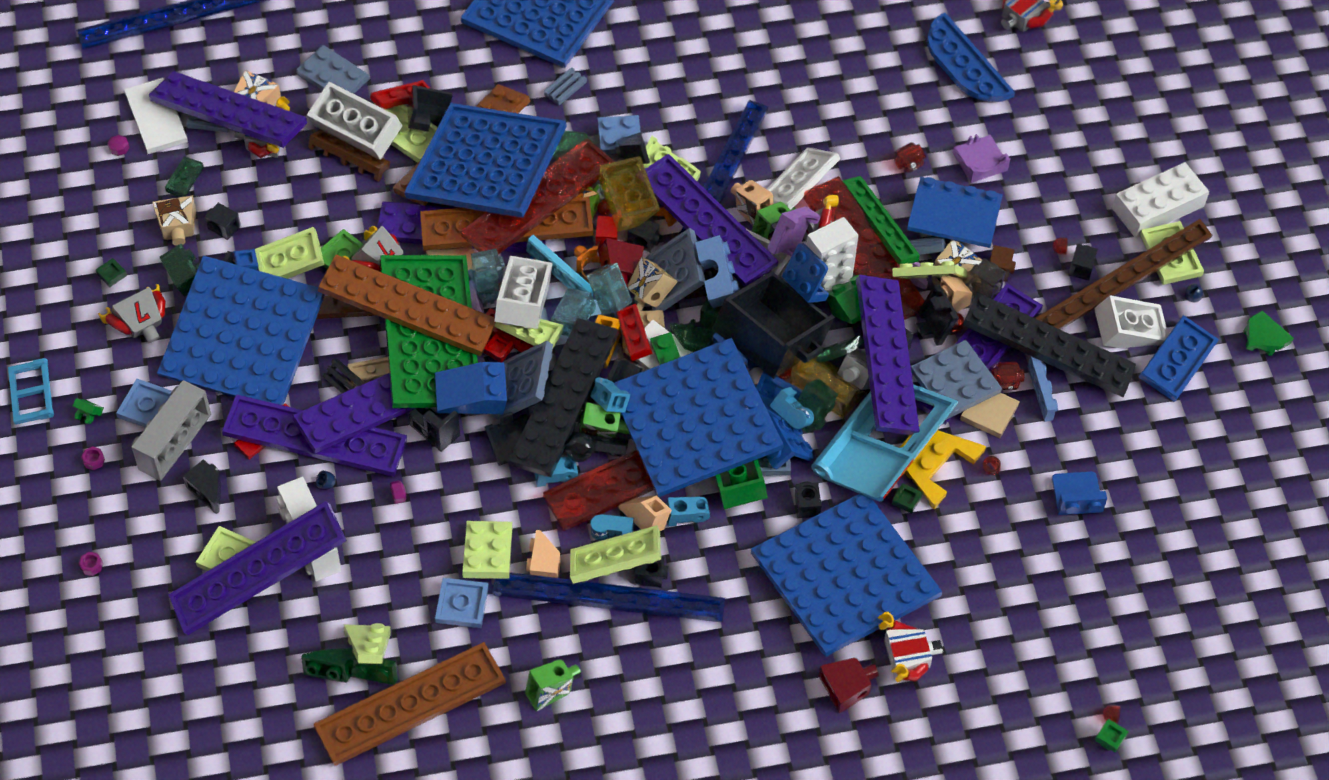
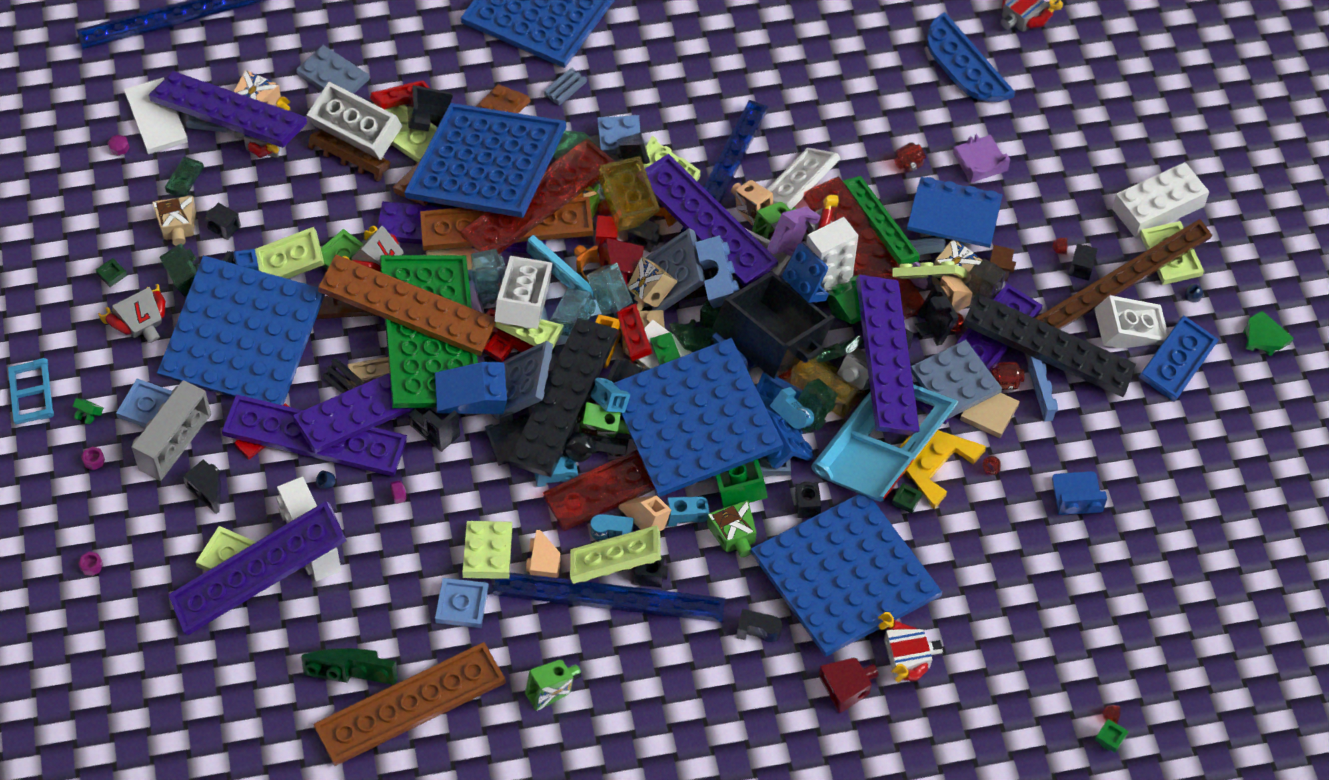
yellowish green wing [344,623,390,664] -> none
none -> torso [707,501,756,558]
none -> black leg [737,609,782,642]

